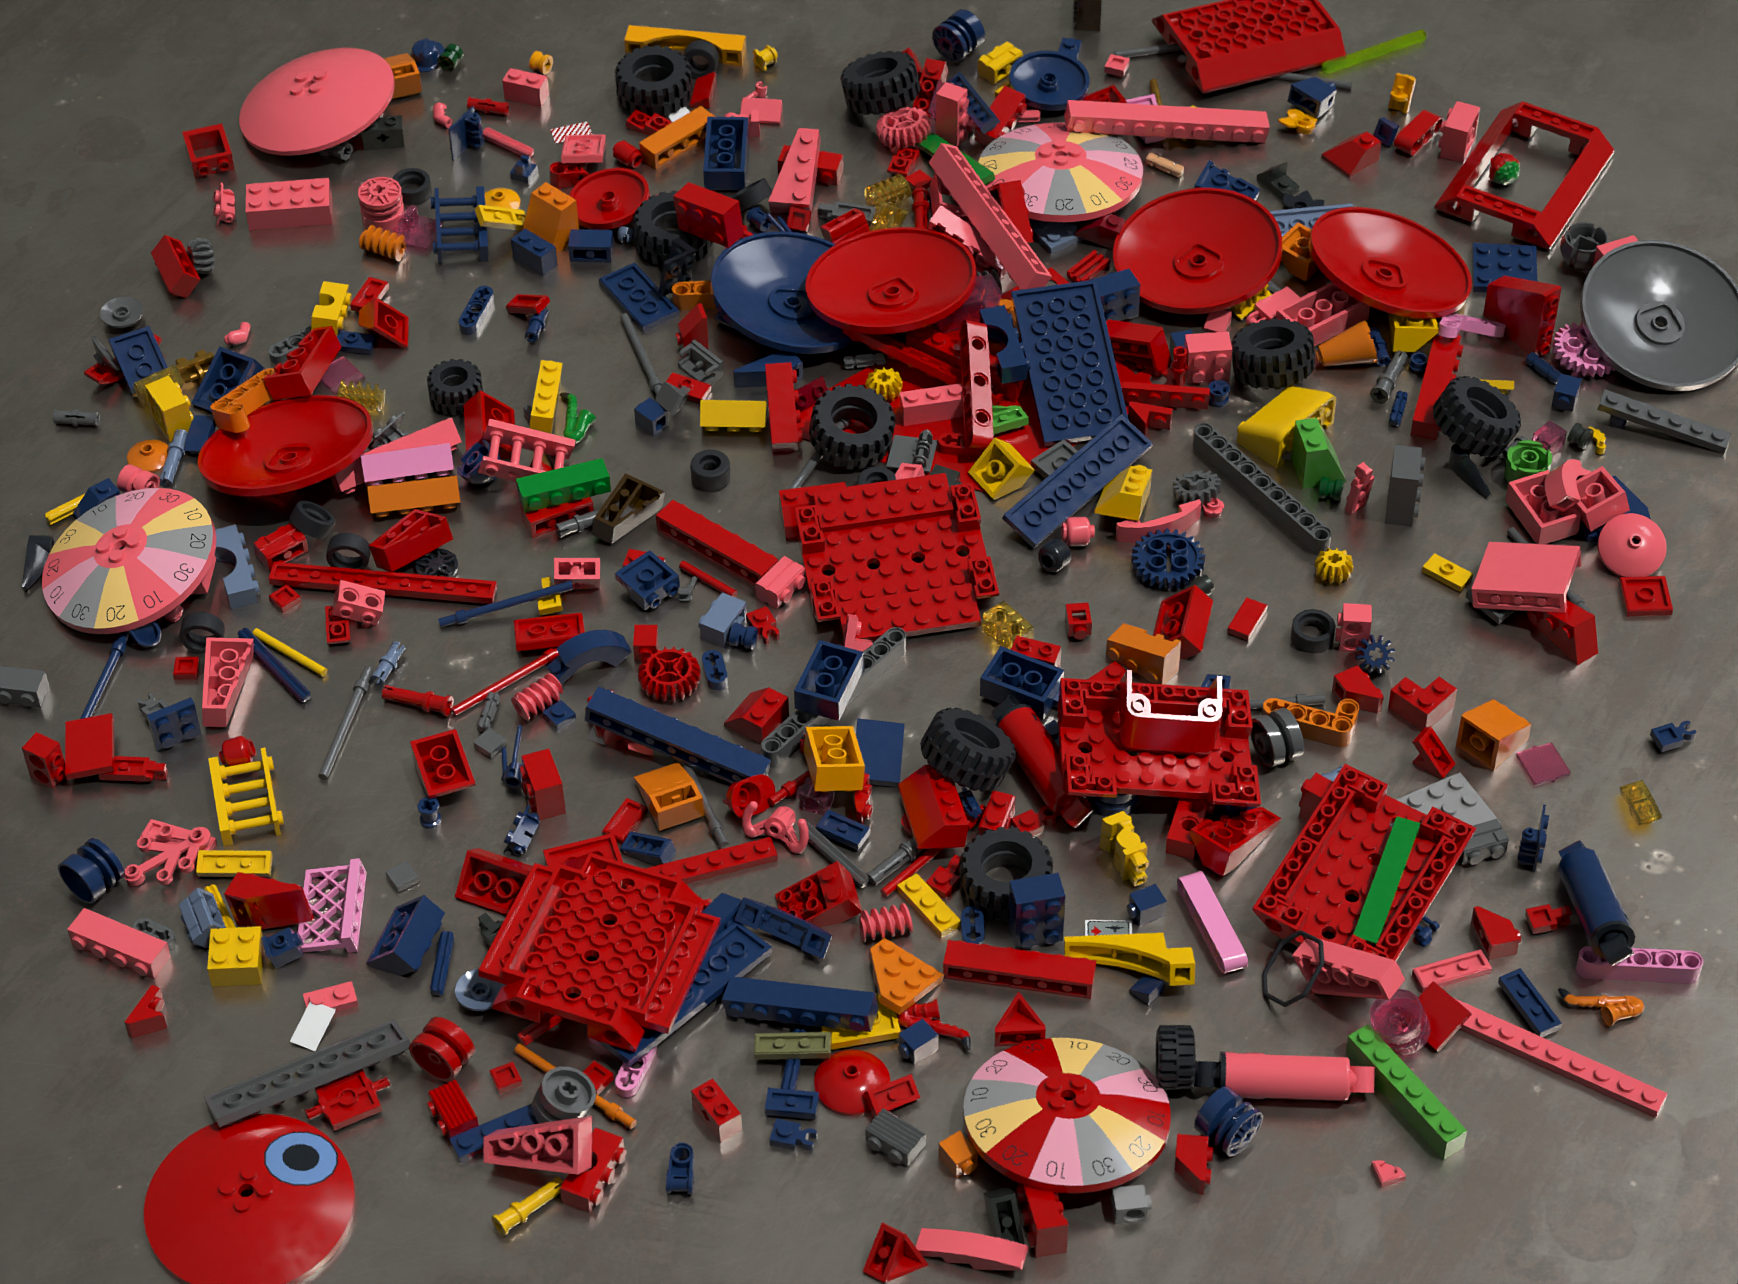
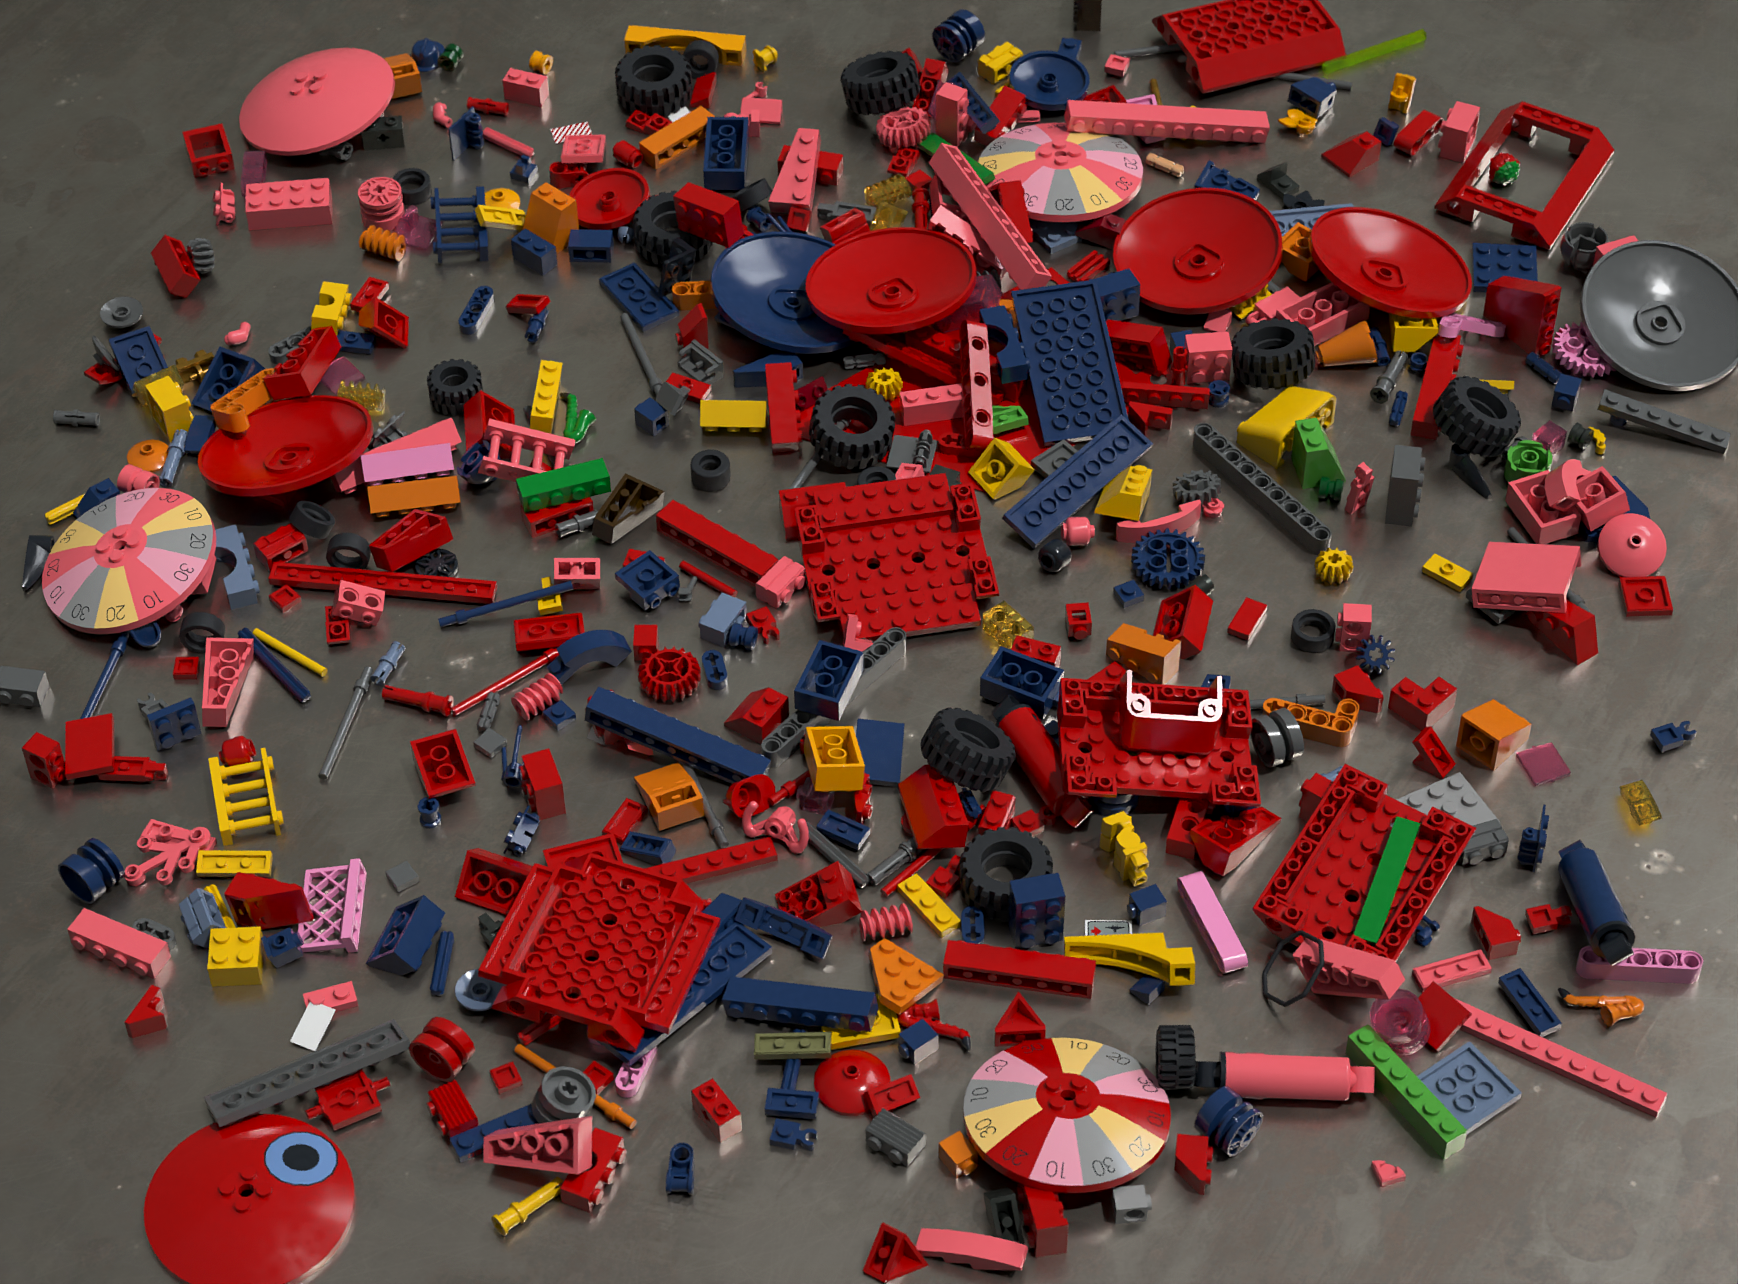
none -> clear pink beam [241,150,267,197]
none -> dark blue plate [1113,580,1144,608]
none -> sand blue plate [1417,1041,1522,1135]

